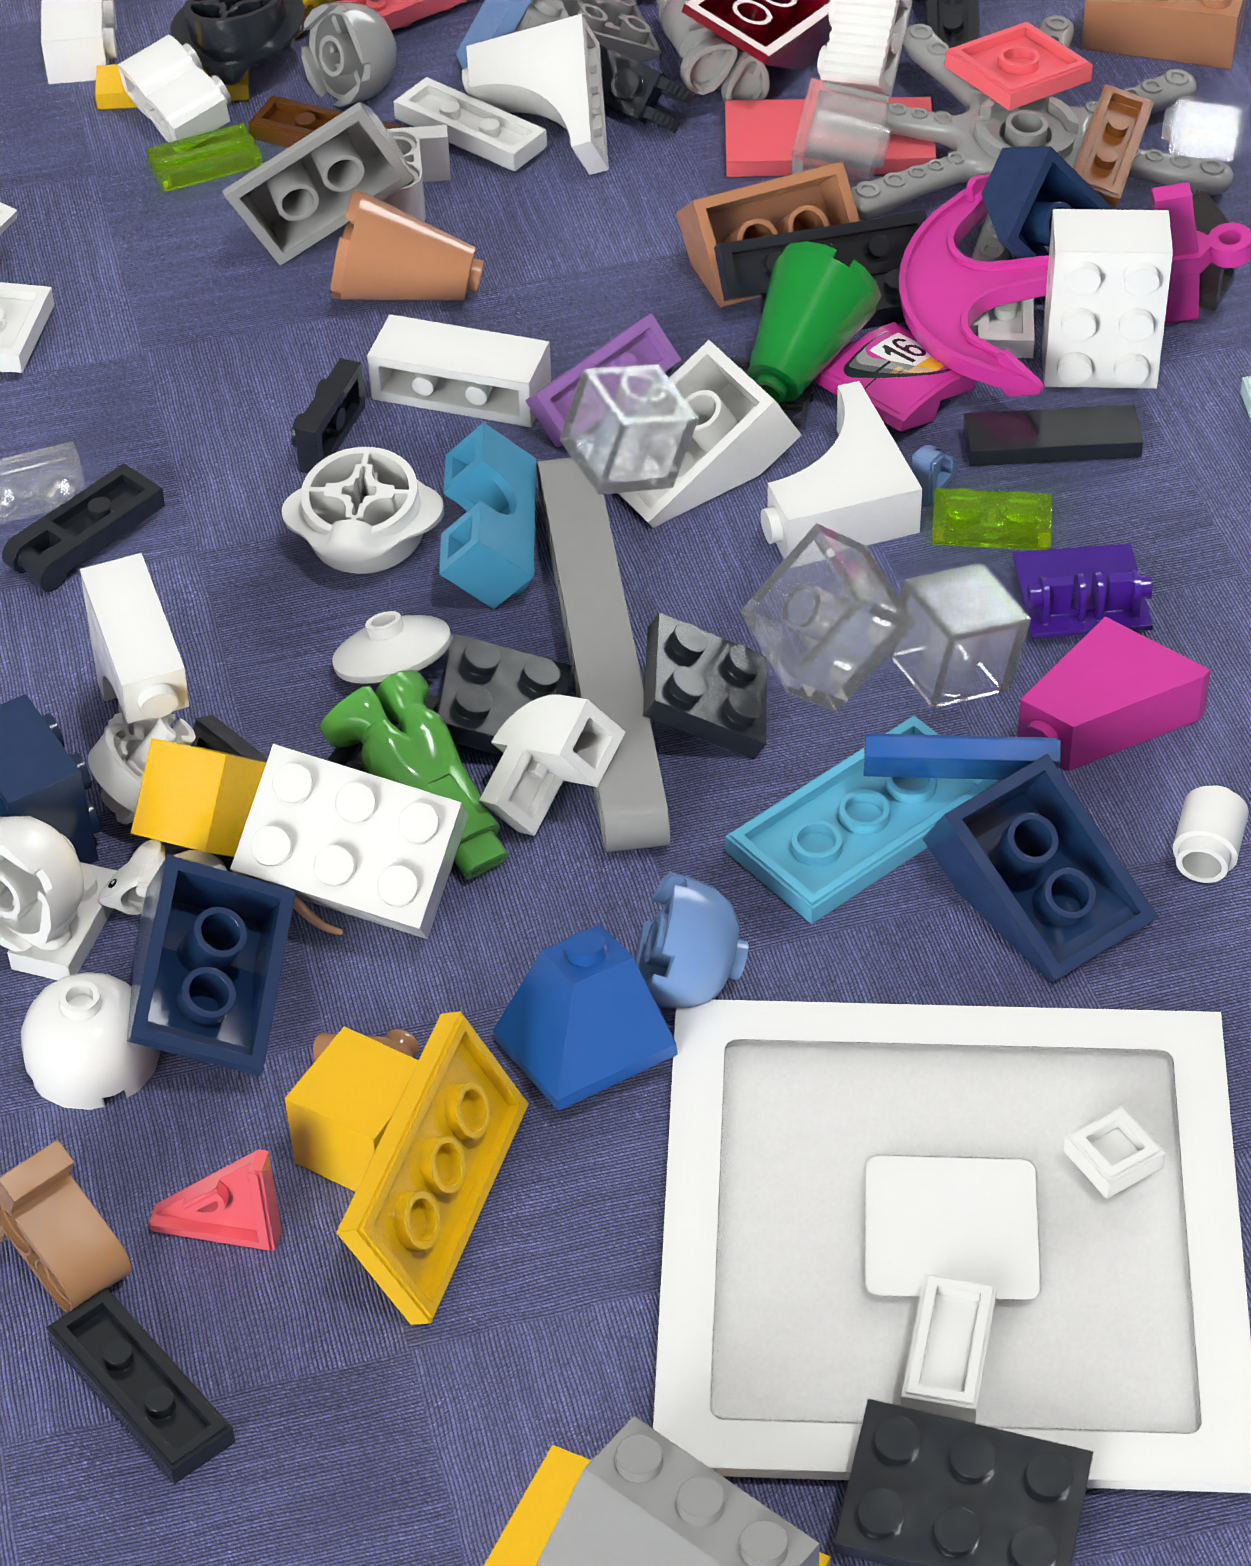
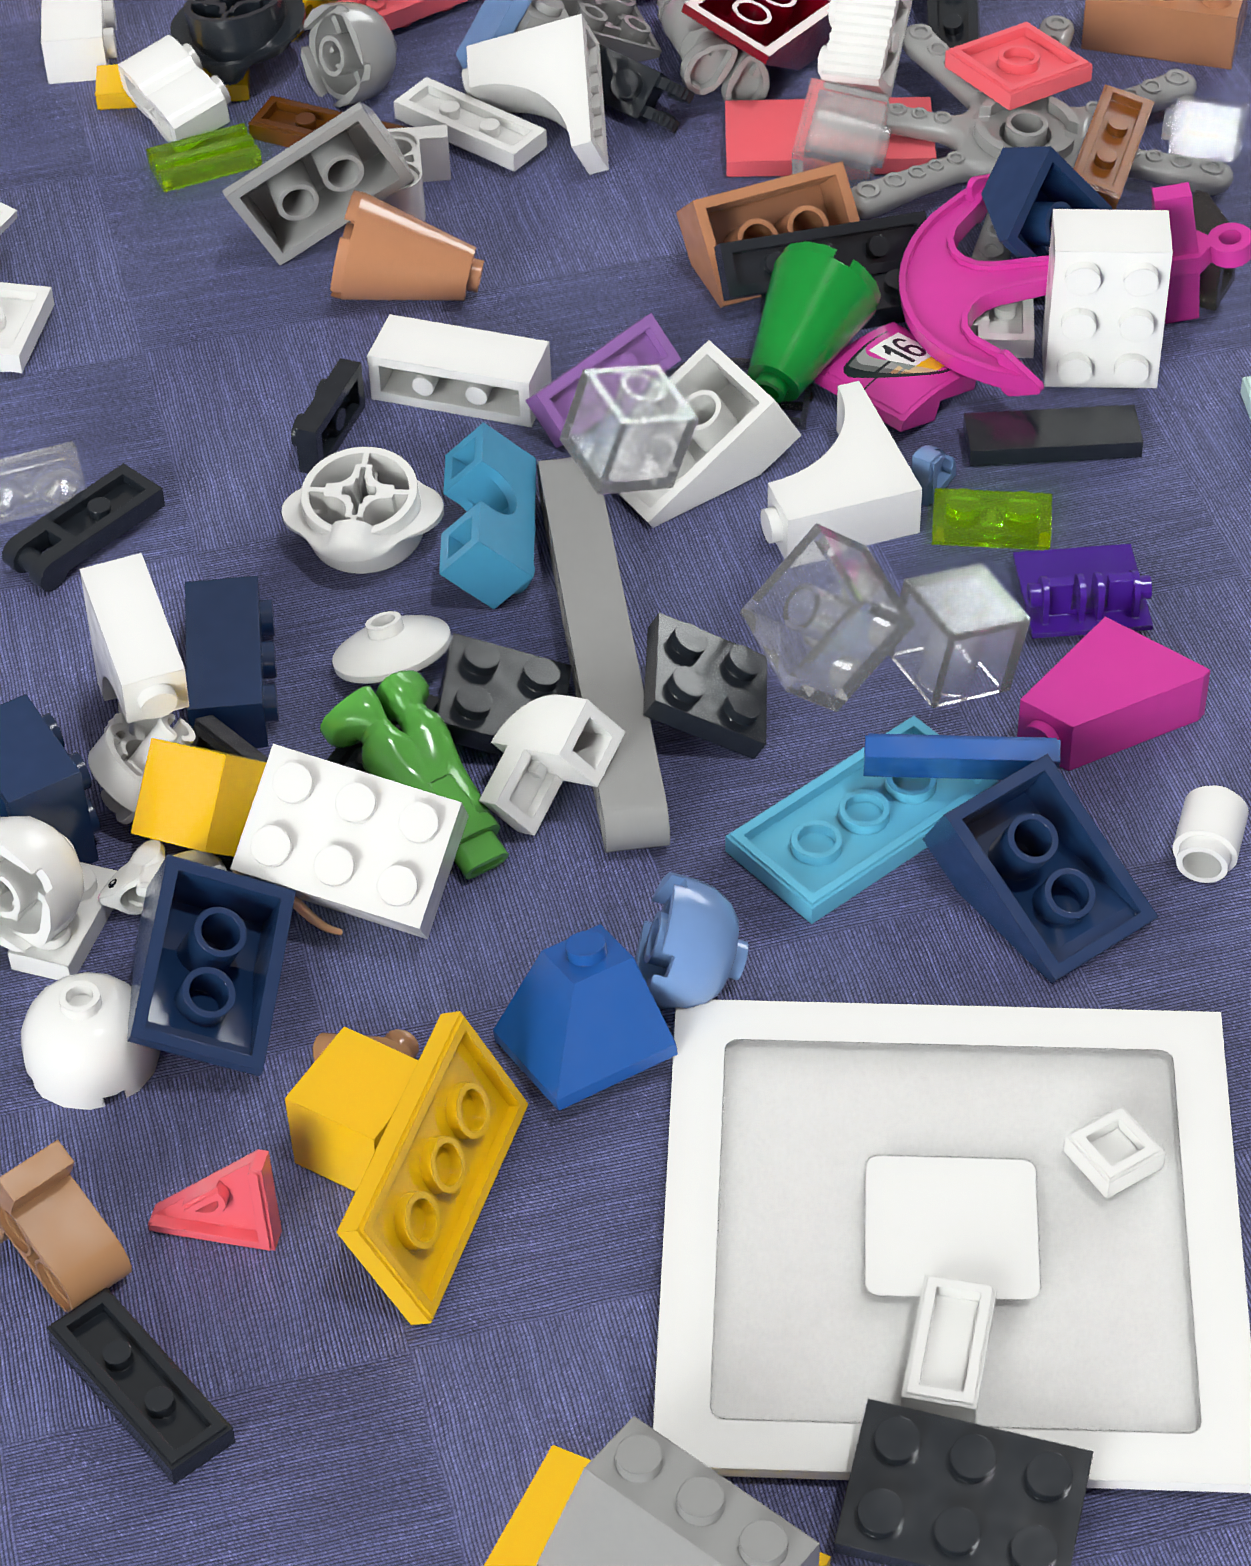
none -> dark blue brick [185,576,279,748]

